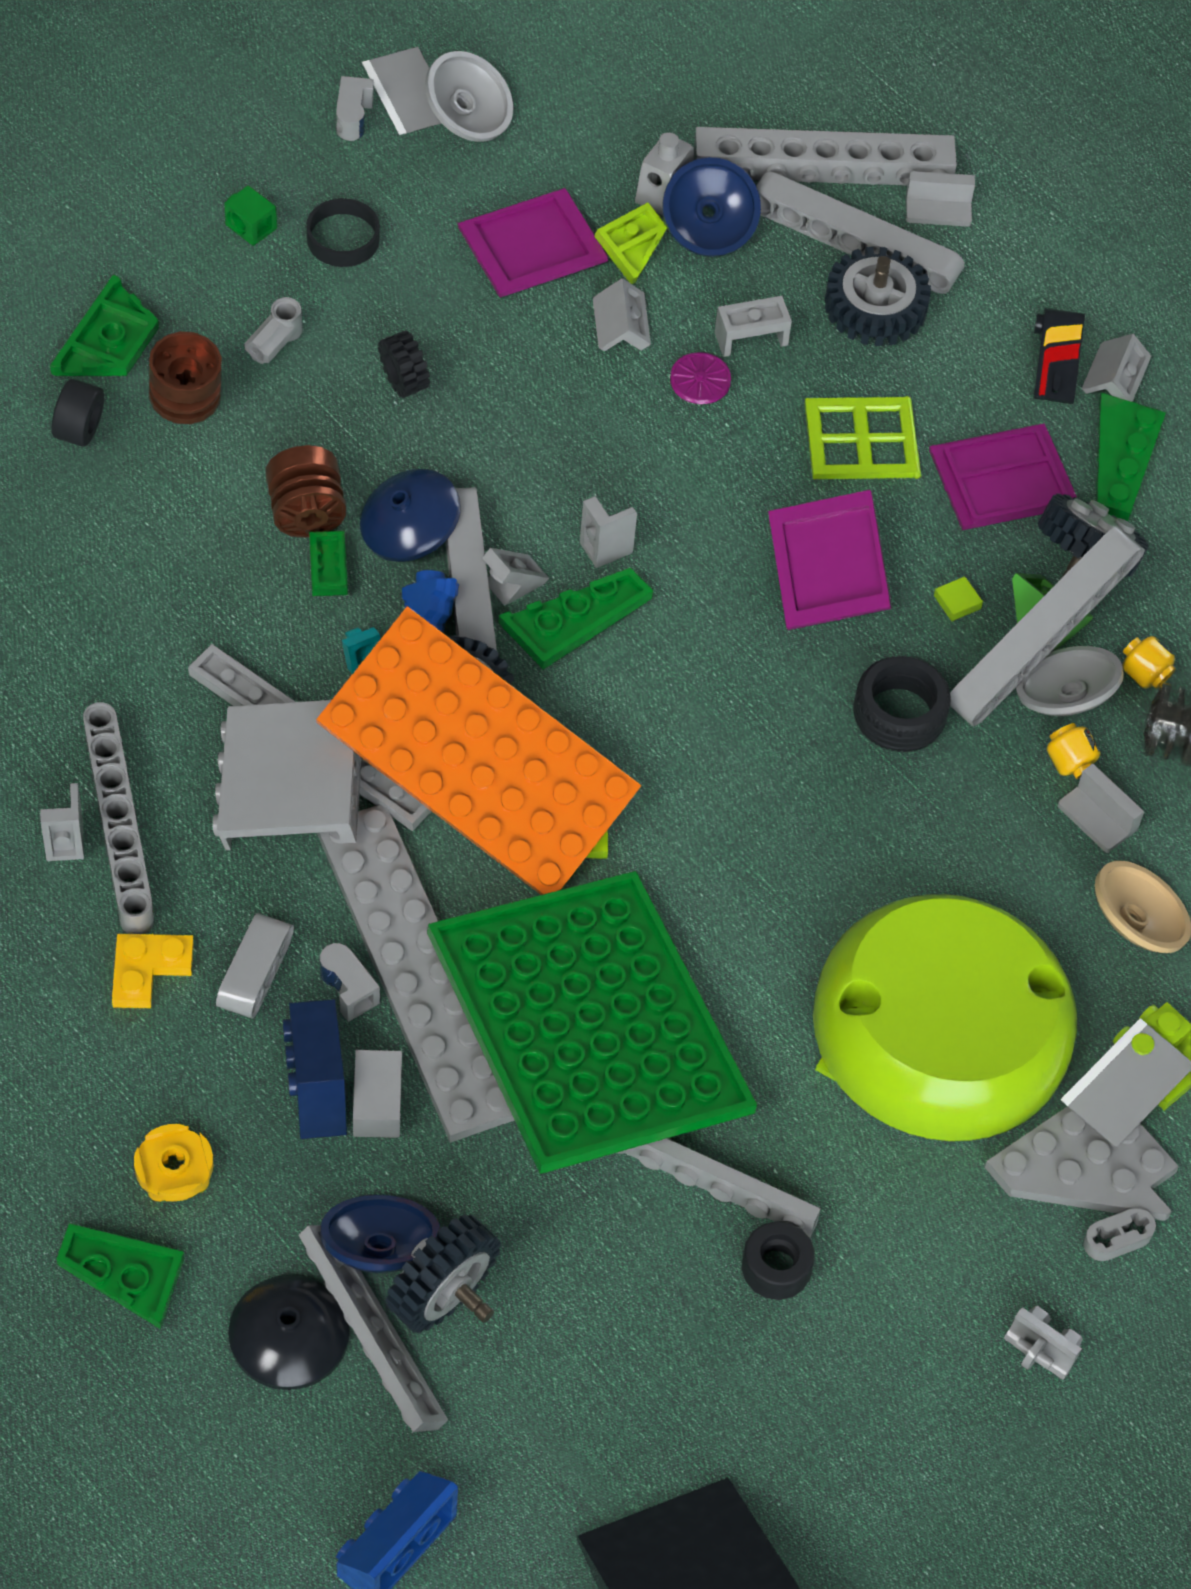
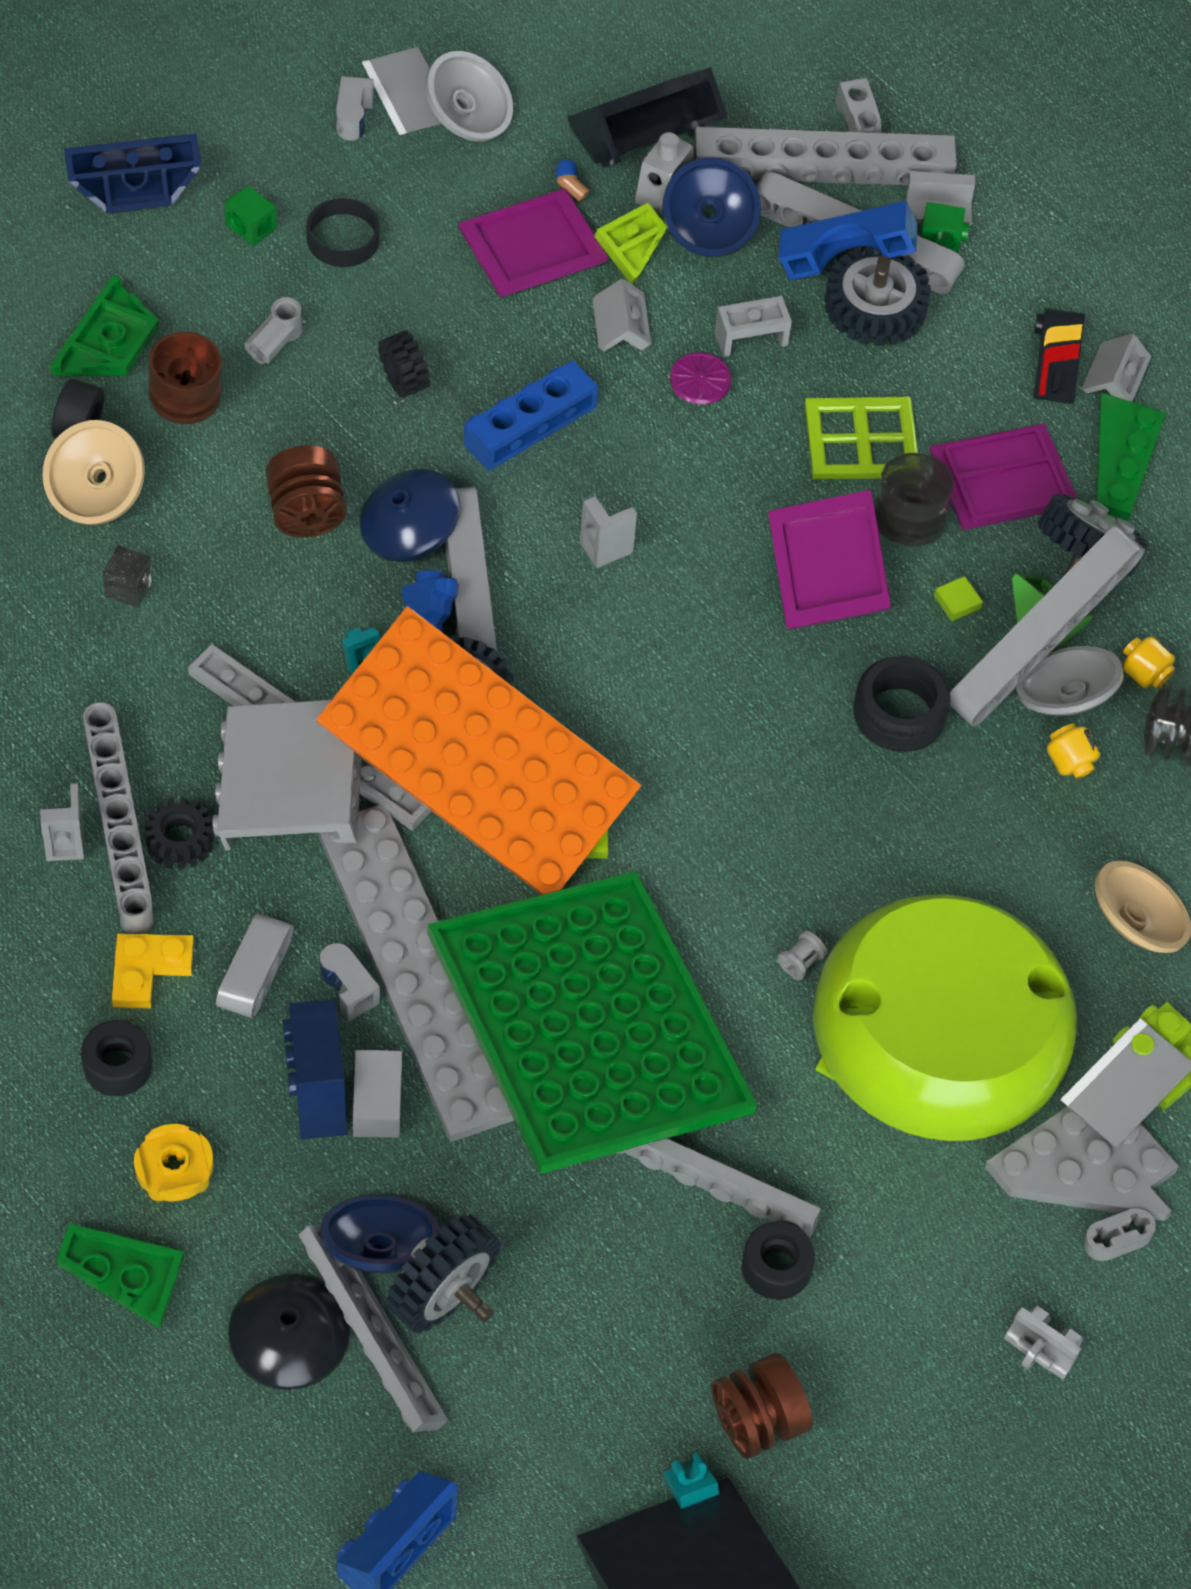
green plate [309,531,348,596] -> none
light grey slope [482,547,549,605] -> none
green wing [498,568,653,670] -> none
light grey panel [1058,764,1144,853] -> none
none -> tan dish [43,420,145,525]
none -> dark blue wedge [64,134,201,214]
none -> black tyre [81,1020,153,1097]
none -> clear smoke brick [103,545,153,608]
none -> black tyre [145,797,214,870]
none -> blue brick [464,360,598,471]
none -> medium nougat arm [556,159,590,202]
none -> black windscreen [567,67,728,168]
none -> teal tile [664,1452,719,1509]
none -> copper wheel [711,1352,813,1459]
none -> light grey bush [778,931,828,980]
none -> blue arch [779,201,917,280]
none -> light grey leg [835,78,881,133]
none -> clear smoke wheel [875,453,954,546]
none -> green brick [920,202,970,254]

